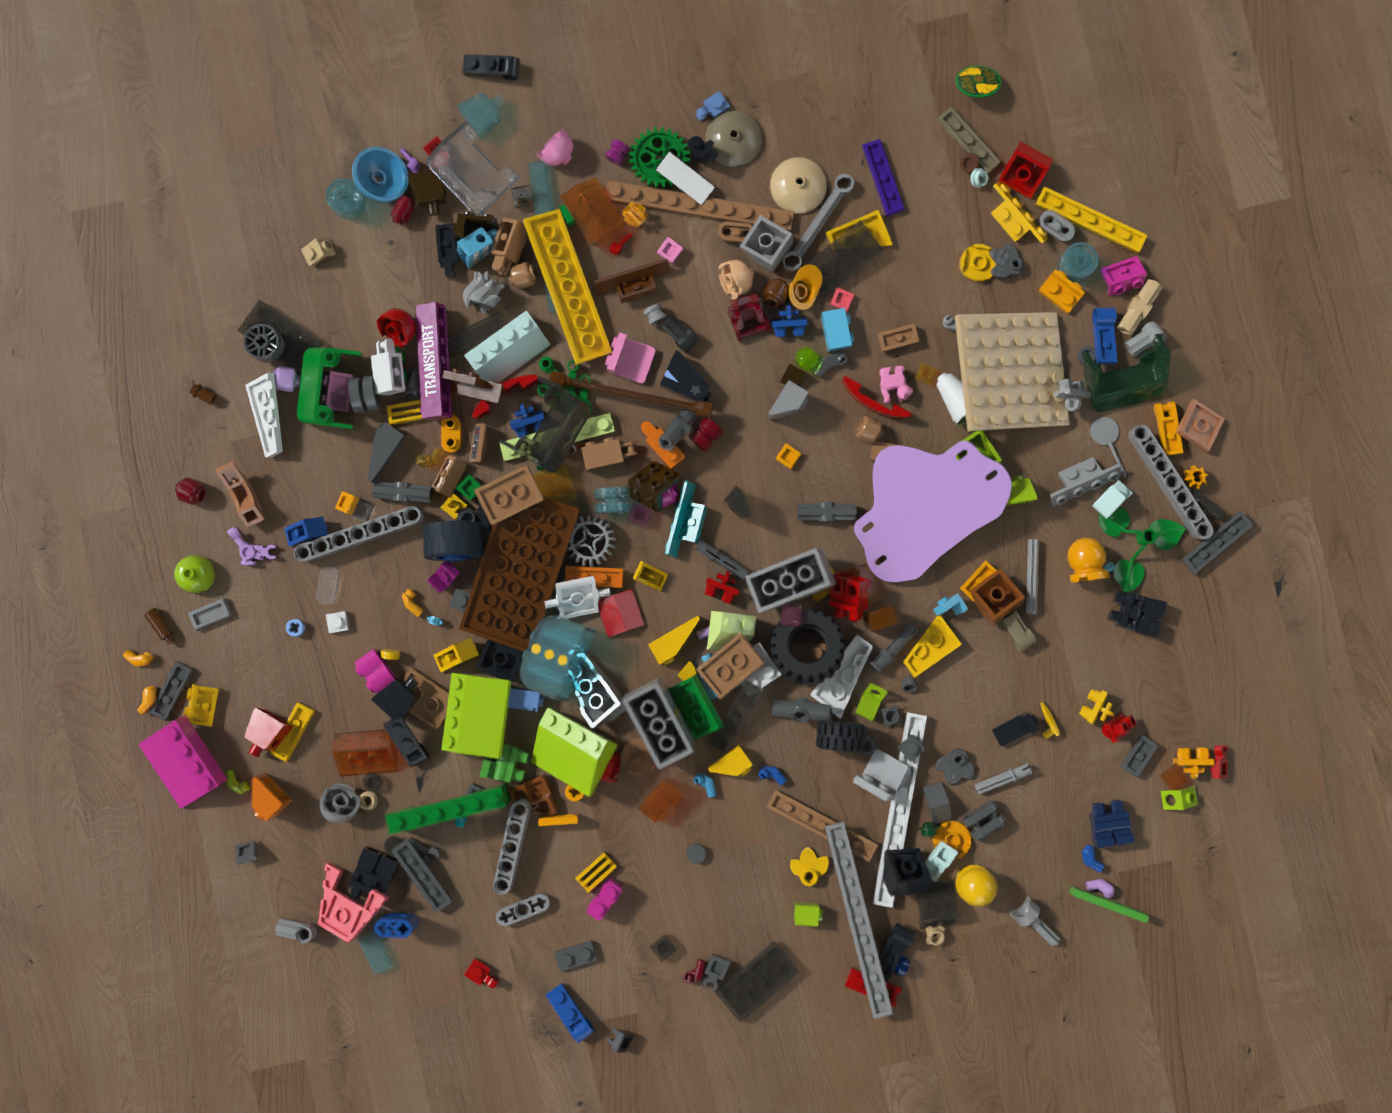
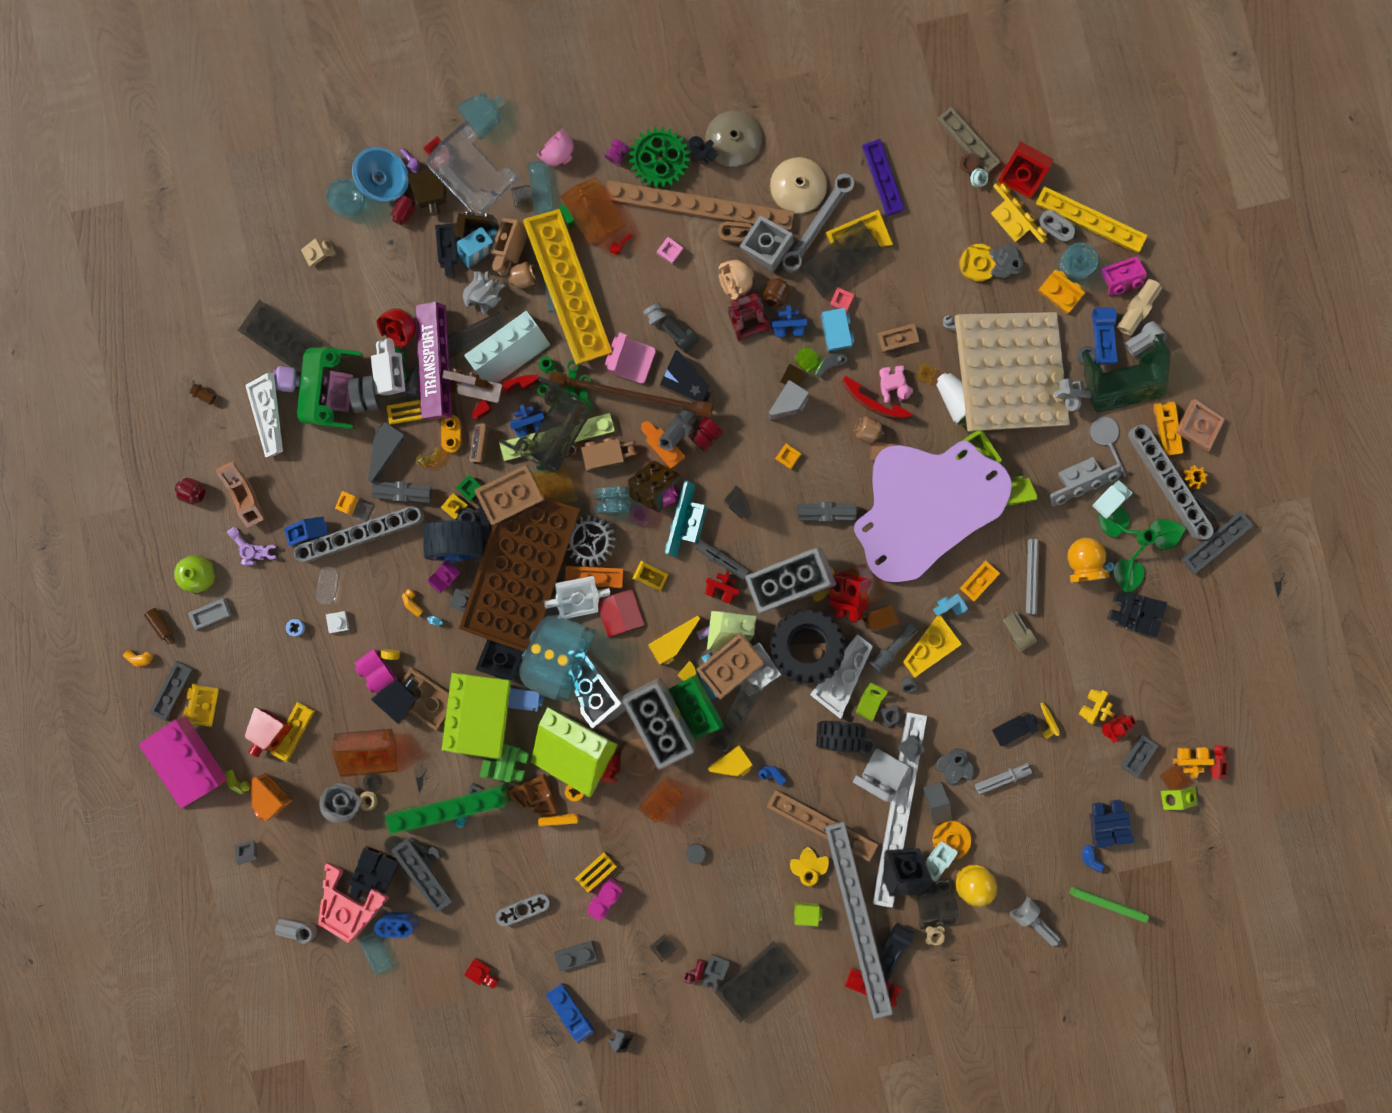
light orange arm [137,686,157,715] -> none
dark grey wheel [243,324,285,363] -> none
black plate [383,714,429,768] -> none
medium nougat slope [432,455,467,497] -> none
yellow slope [433,638,479,672] -> none
black plate [462,54,520,81] -> none
light grey beam [493,798,531,895] -> none
reddish brown bracket [595,258,671,304] -> none
light orange gear [622,202,647,227] -> none
white sticker [656,152,715,205] -> none
dark azure arm [693,773,717,798] -> none
medium blue plate [696,91,730,121] -> none
dark grey piece [772,697,832,723] -> none
clear pink plate [781,605,802,627] -> none
light orange piece [788,264,822,310] -> none
clear blue tile [894,956,910,977] -> none
dark green plate [918,822,940,836] -> none
shield [955,65,1001,98] -> none
dark grey brick [962,800,1007,841] -> none
dark orange slope [970,569,1025,626] -> none
lavender arm [1086,879,1115,898] -> none

